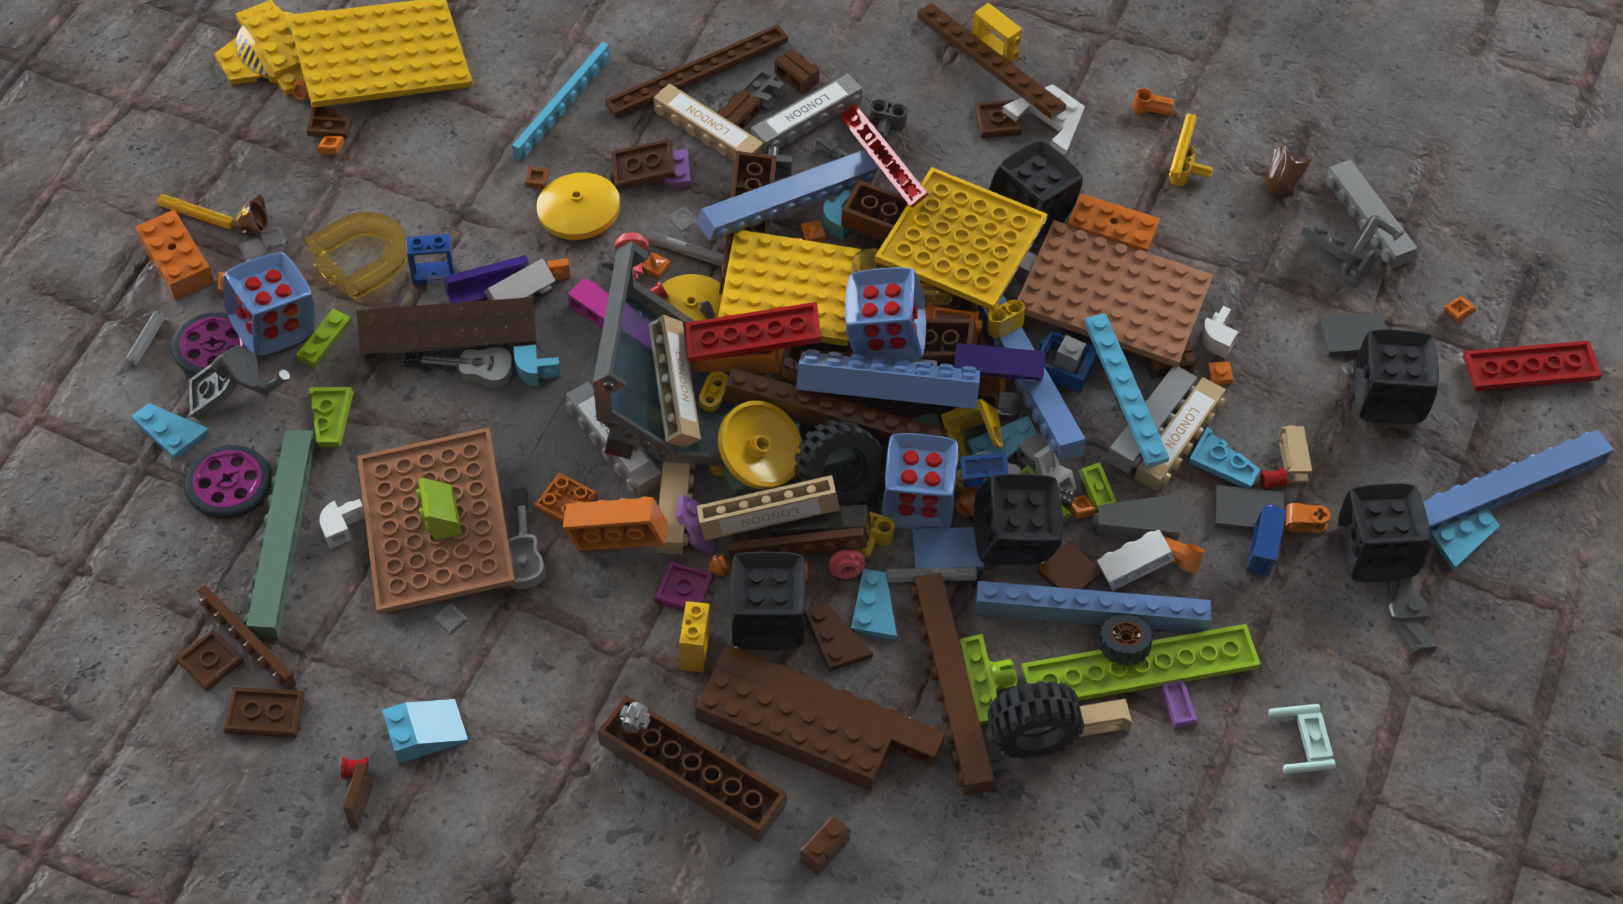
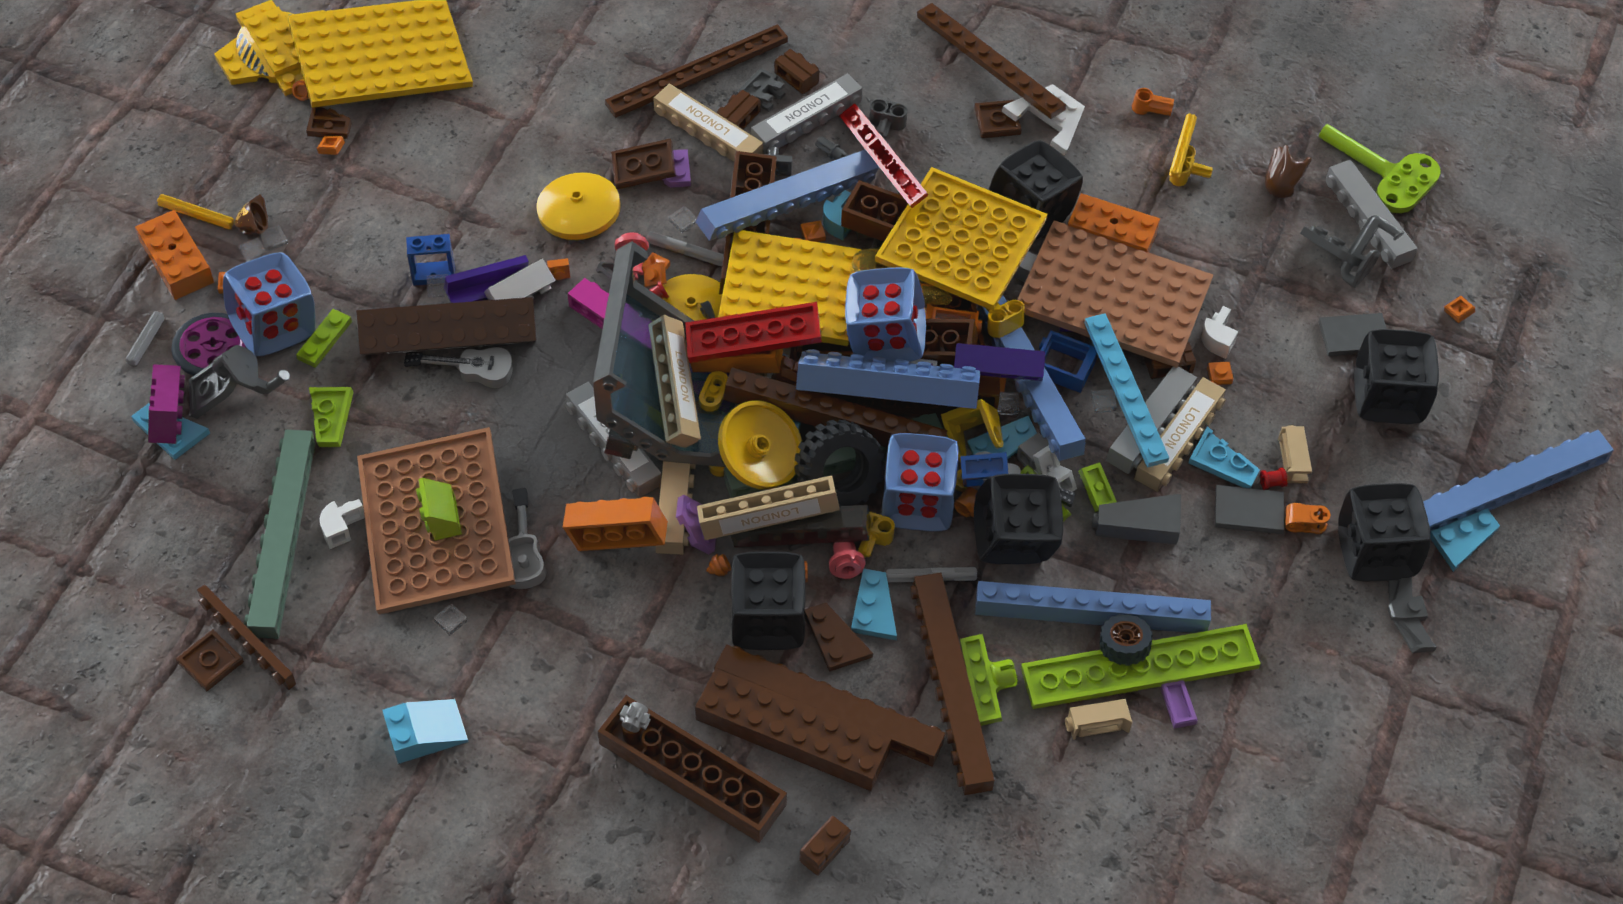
wedge [185,445,271,518] -> none
reddish brown tile [223,687,305,738] -> none
clear yellow piece [304,212,408,300] -> none
red bush [341,757,369,779] -> none
reddish brown tile [343,763,373,830] -> none
medium azure plate [512,41,611,162] -> none
medium azure brick [514,345,561,386] -> none
dark orange plate [525,166,549,189] -> none
orange tile [534,473,597,524] -> none
magenta tile [655,561,713,611] -> none
yellow window [679,601,710,672] -> none
reddish brown plate [727,527,867,561] -> none
medium blue tile [912,527,984,571] -> none
yellow window [972,3,1022,62] -> none
black tyre [987,681,1084,758] -> none
reddish brown tile [1037,542,1102,590] -> none
light grey brick [1054,335,1086,374] -> none
orange tile [1066,495,1096,519] -> none
white brick [1097,530,1174,591] -> none
orange piece [1163,536,1204,573] -> none
blue window [1246,505,1286,576] -> none
light aqua plate [1268,704,1336,774] -> none
red plate [1463,340,1602,391] -> none
none -> magenta wedge [148,364,185,444]
none -> orange plate [643,262,667,288]
none -> lime piece [1319,124,1441,213]

